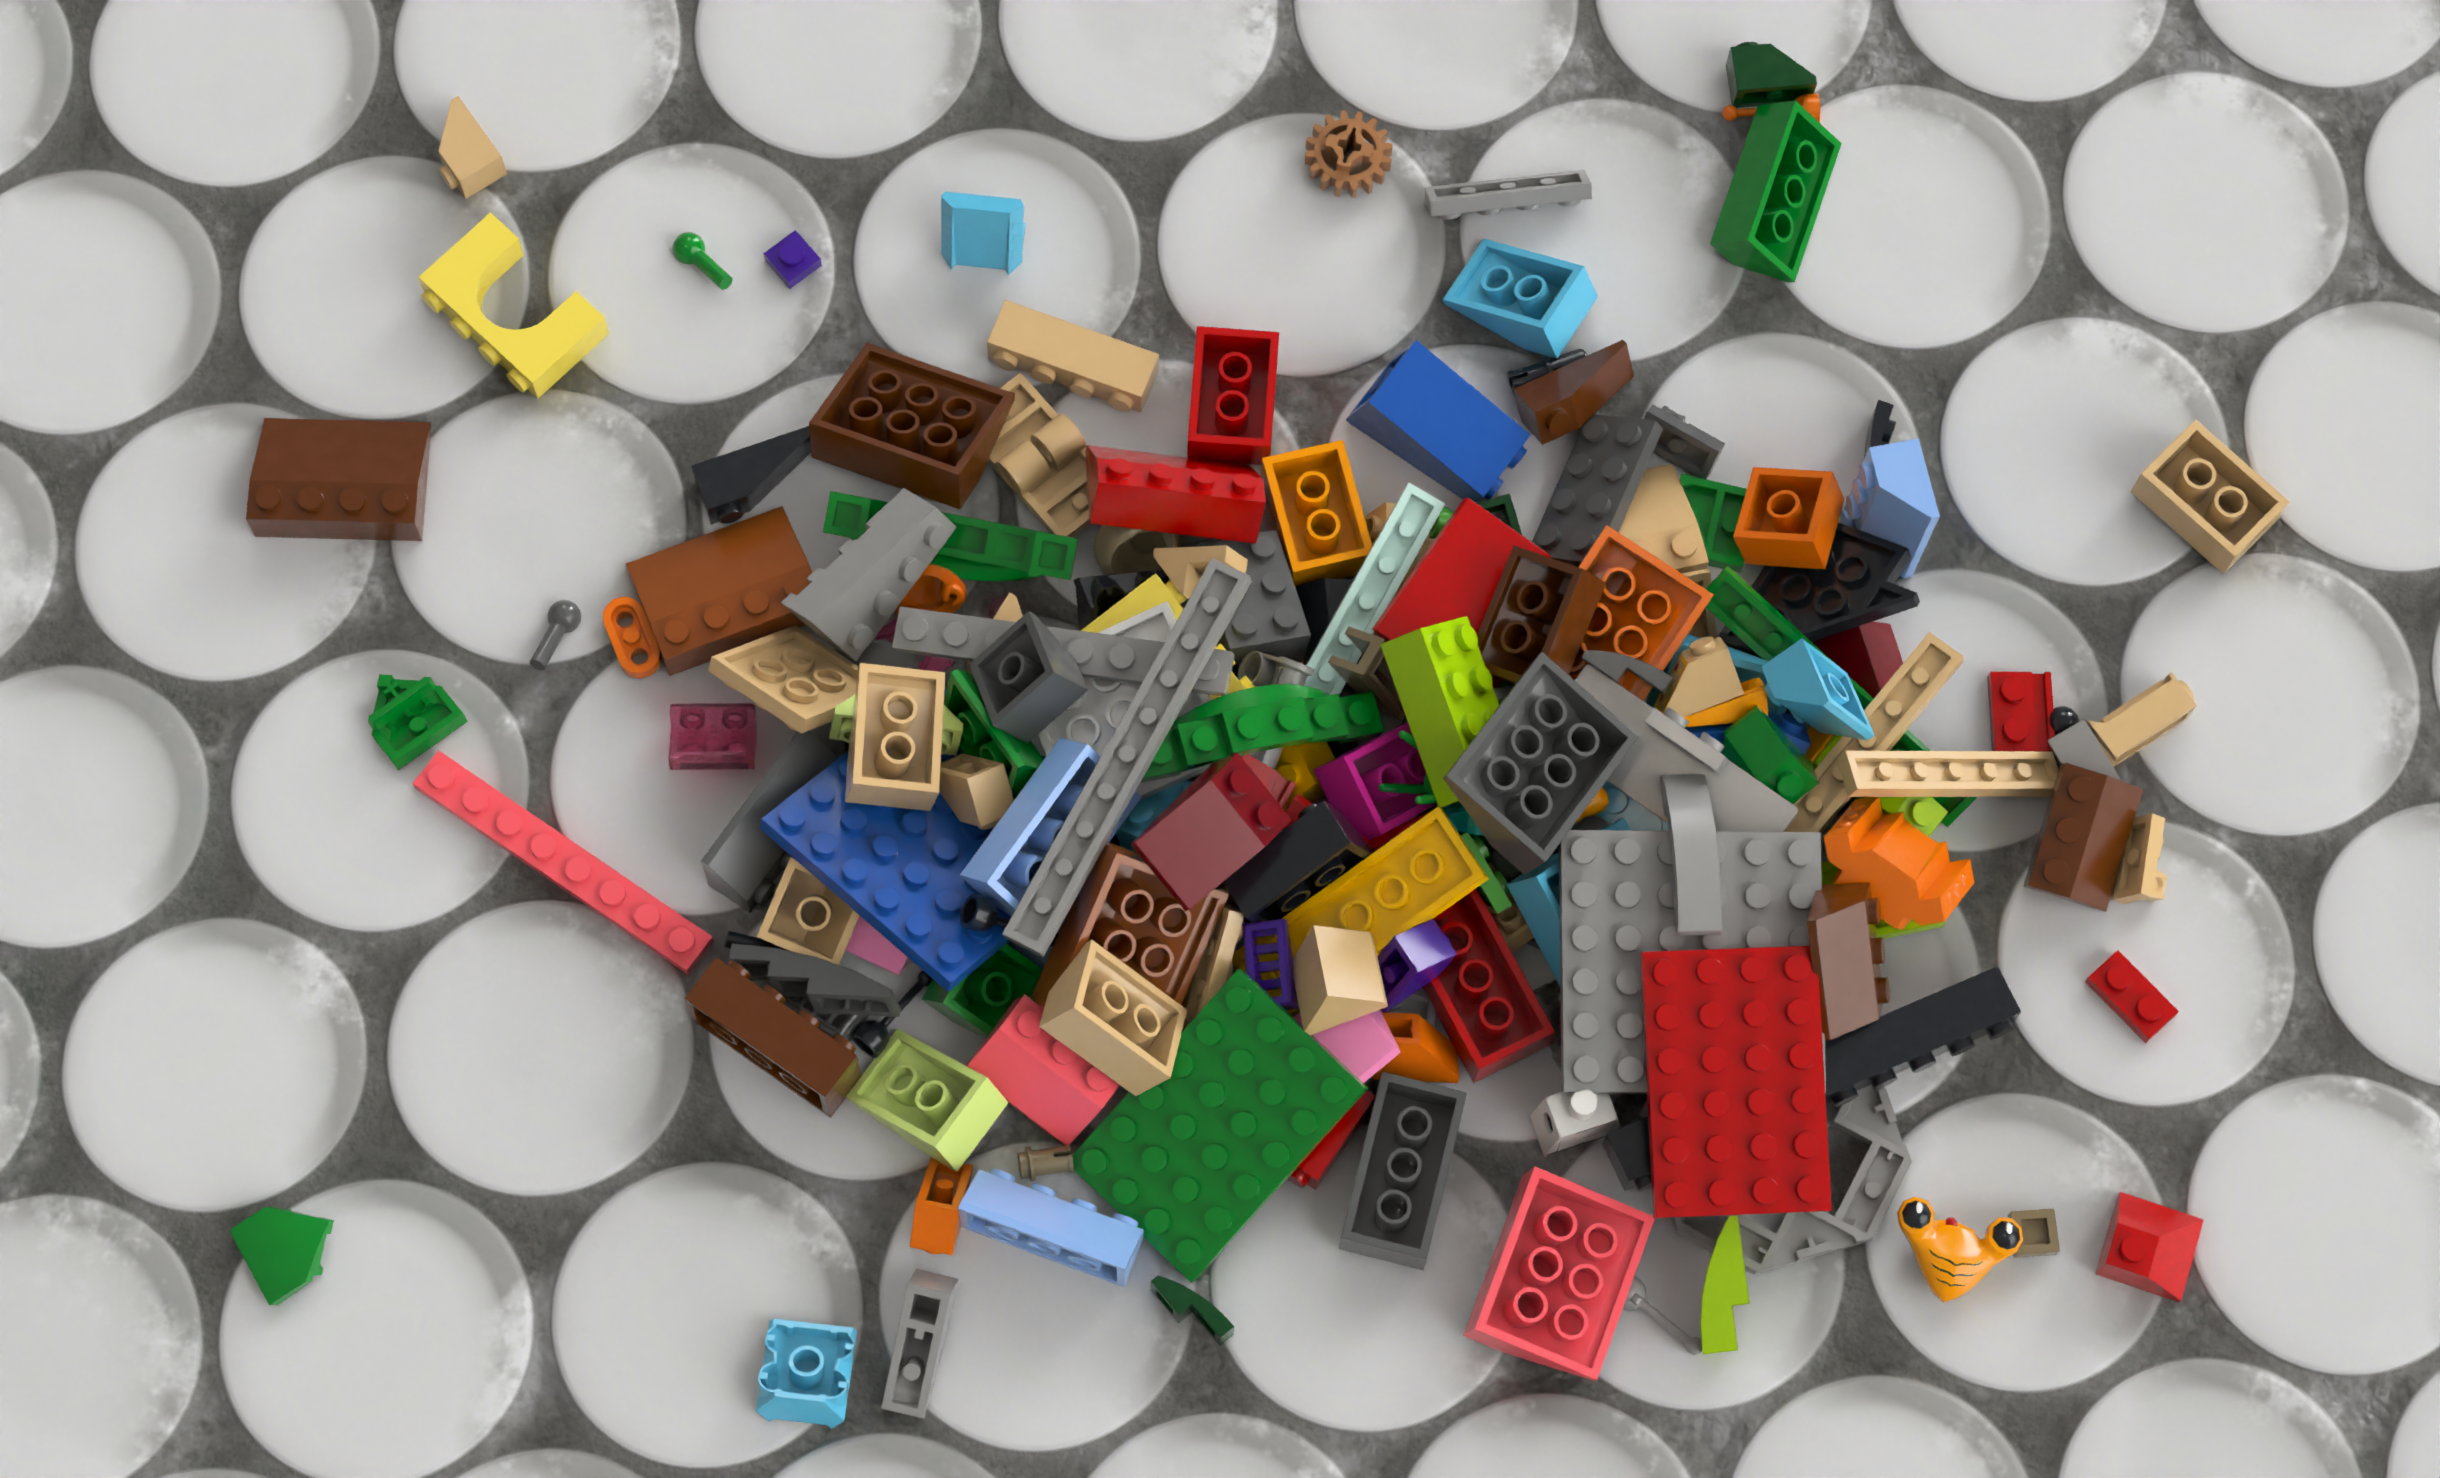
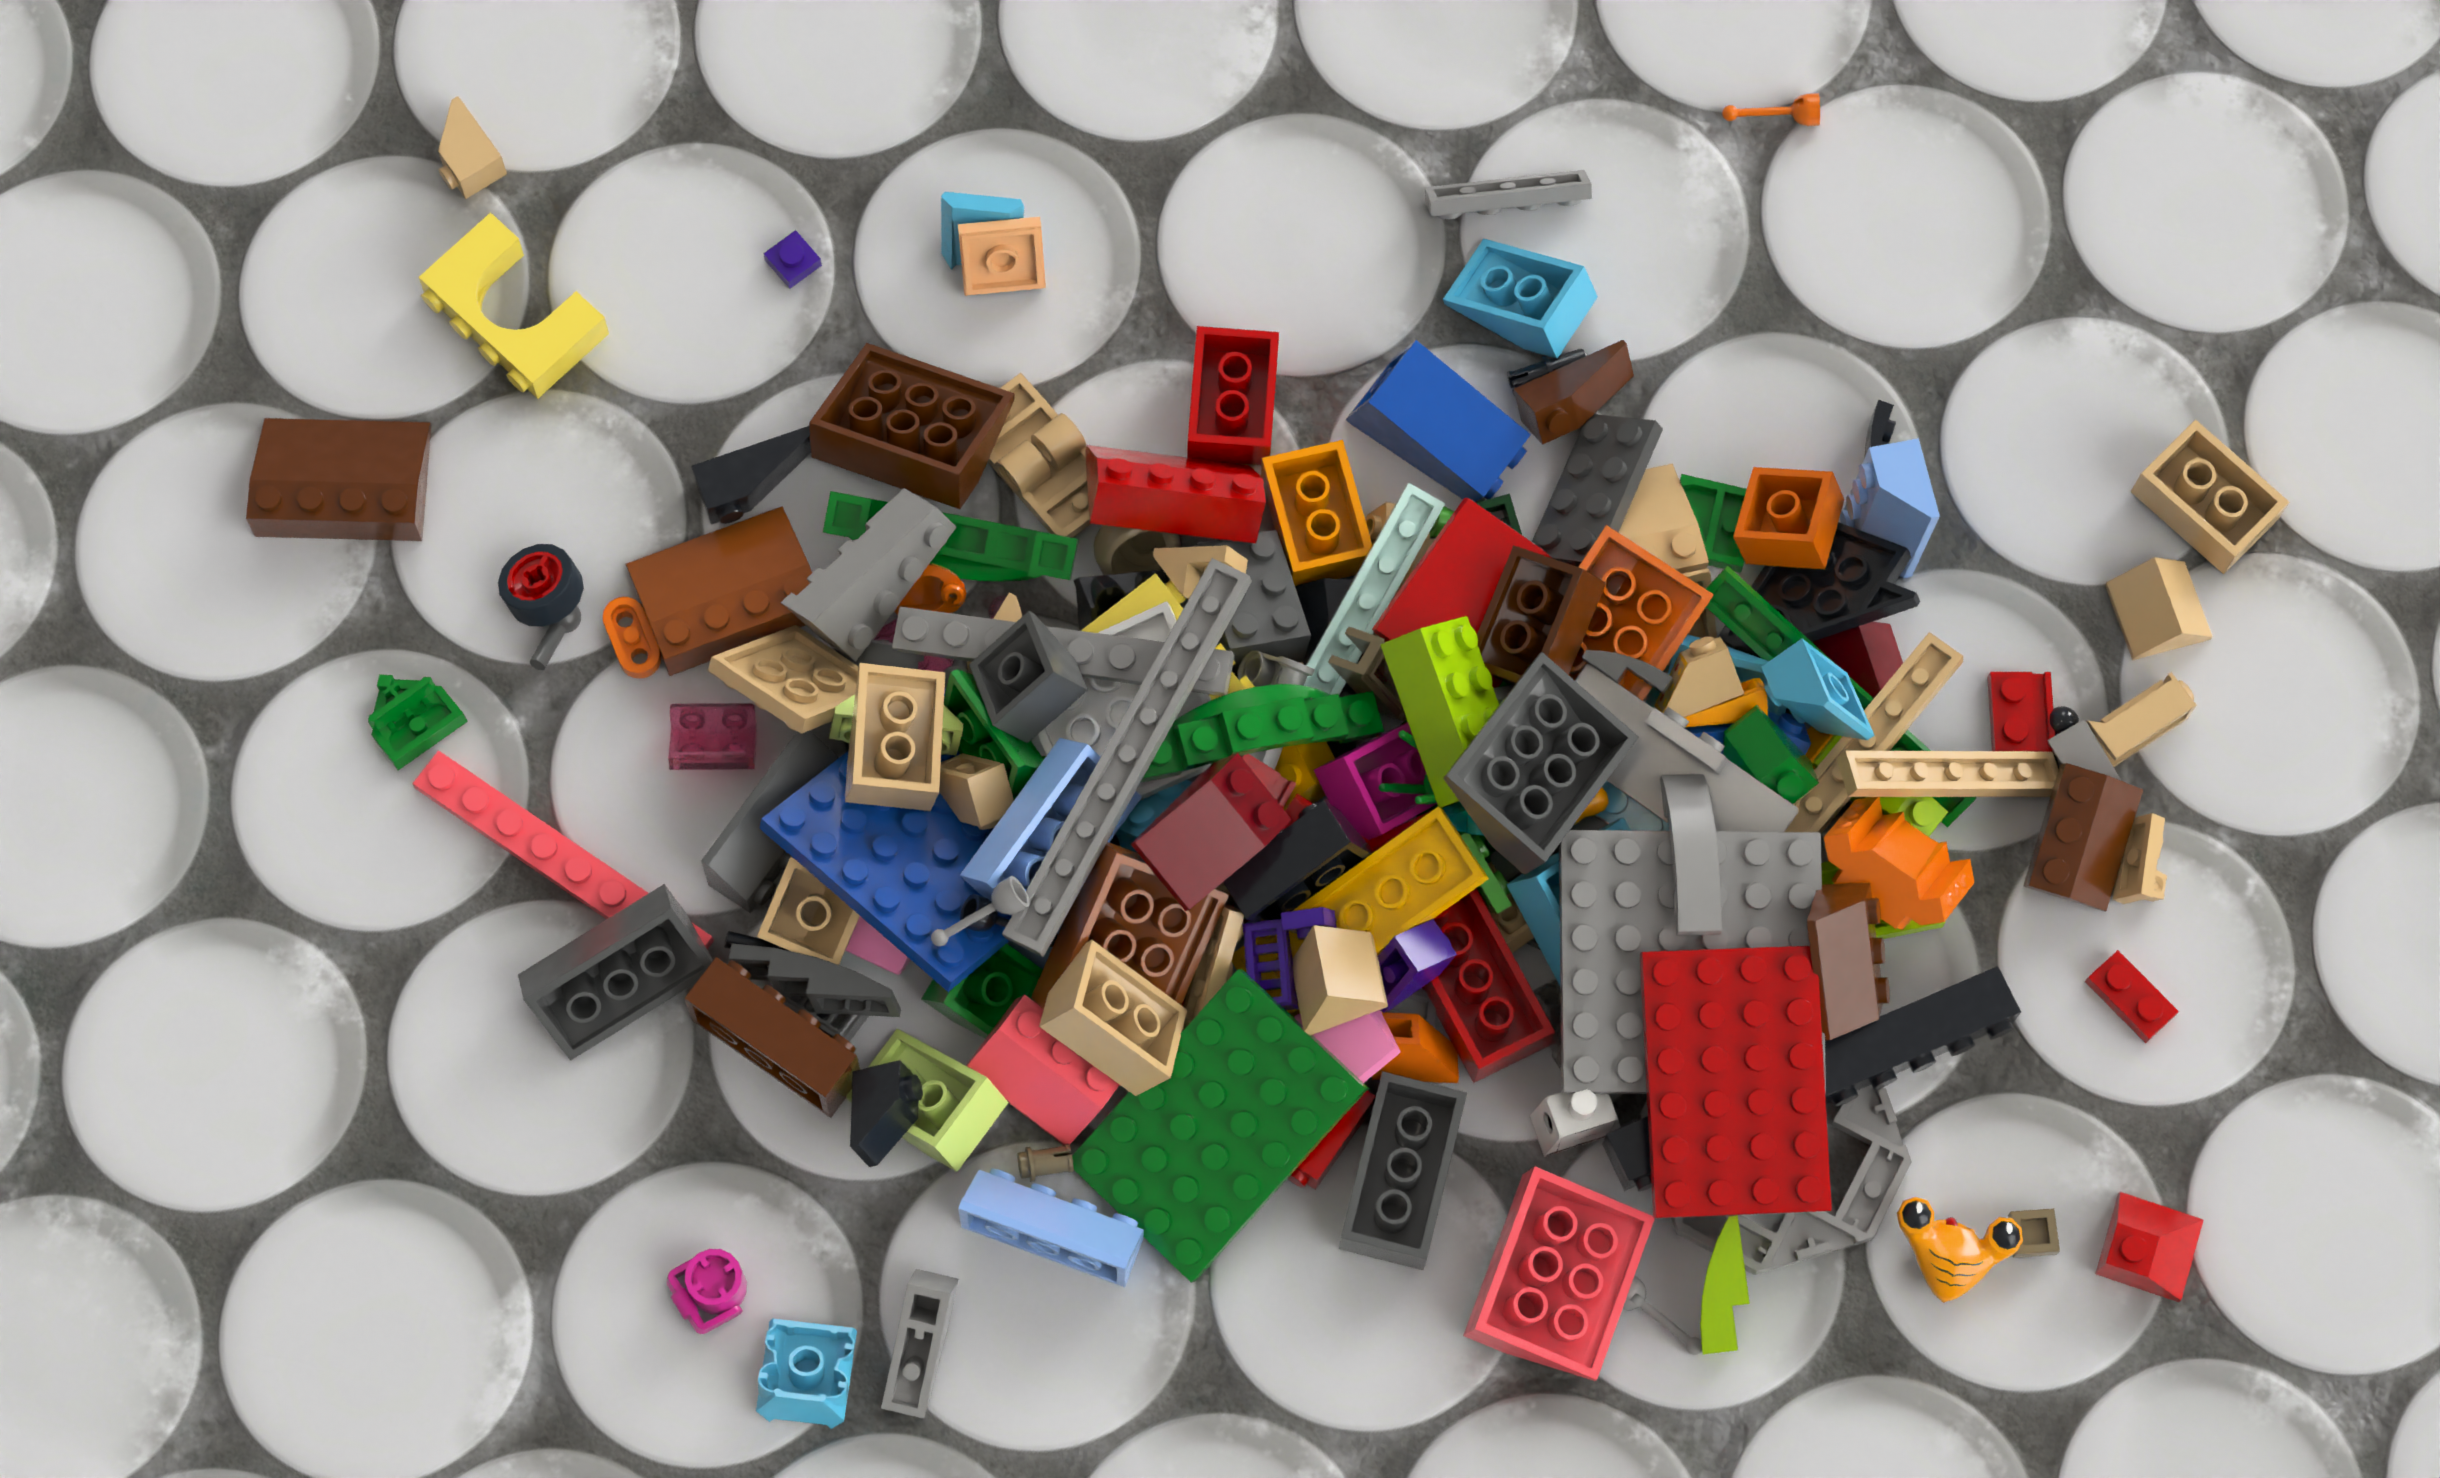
green slope [229,1207,334,1305] -> none
green bar [673,232,733,290] -> none
black hinge [851,970,933,1058] -> none
orange slope [910,1158,973,1255] -> none
tan brick [987,300,1159,413] -> none
dark green slope [1151,1276,1234,1346] -> none
medium nougat gear [1304,110,1393,198] -> none
dark grey hinge [1644,404,1725,479] -> none
green slope [1710,101,1842,283] -> none
dark green slope [1726,42,1817,108] -> none
none -> black wheel [498,544,584,627]
none -> dark grey slope [518,884,713,1061]
none -> dark pink piece [667,1249,747,1334]
none -> black slope [850,1060,923,1167]
none -> light grey hinge [931,876,1030,946]
none -> light nougat tile [958,217,1046,296]
none -> dark purple plate [1281,907,1337,940]
none -> tan slope [2105,557,2213,660]

